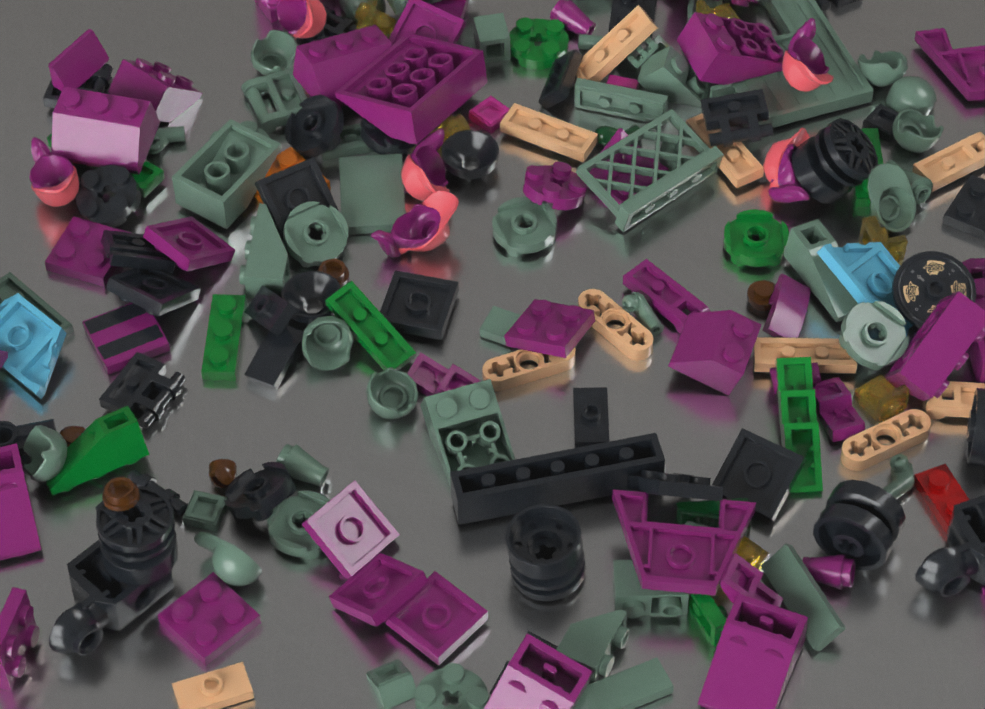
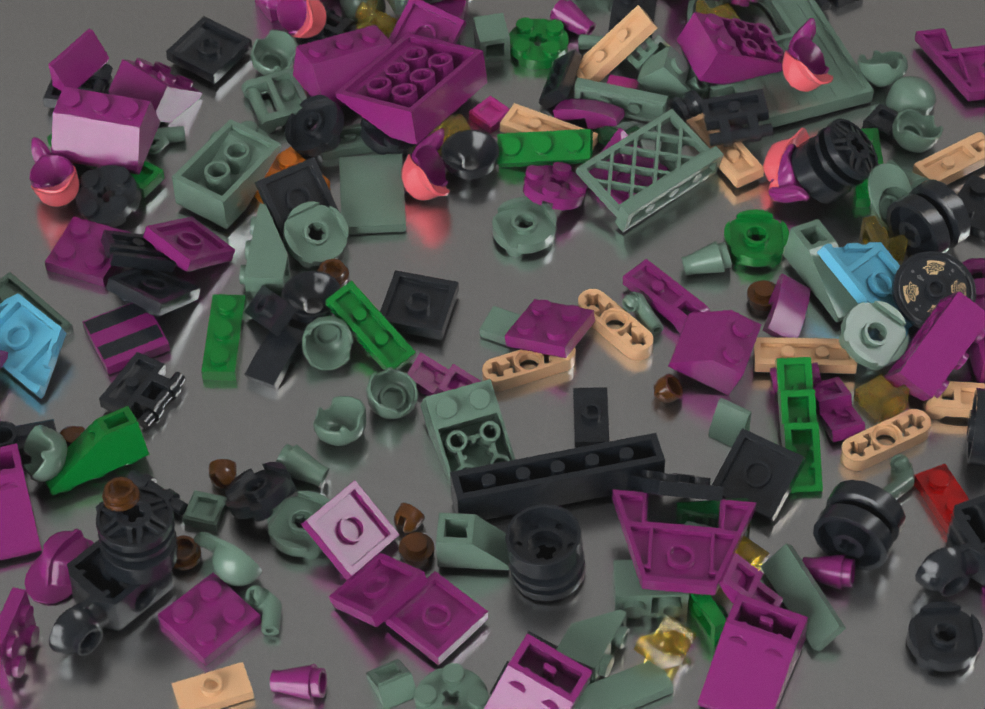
magenta hair [371,191,459,258] -> none
none -> magenta piece [24,528,94,604]
none -> black plate [166,16,252,84]
none -> reddish brown plate [173,535,202,570]
none -> sand green arm [246,585,282,636]
none -> magenta cone [270,664,327,701]
none -> sand green hair [313,396,366,446]
none -> reddish brown hinge [394,503,425,534]
none -> reddish brown plate [399,532,435,567]
none -> sand green slope [436,513,509,570]
none -> green plate [497,129,593,168]
none -> magenta slope [553,99,625,129]
none -> clear yellow bracket [633,616,696,669]
none -> reddish brown hinge [654,374,683,404]
none -> black wheel [668,90,702,123]
none -> sand green cone [681,241,732,276]
none -> sand green slope [708,398,751,447]
none -> black wheel [886,179,971,257]
none -> black plate [907,601,983,672]

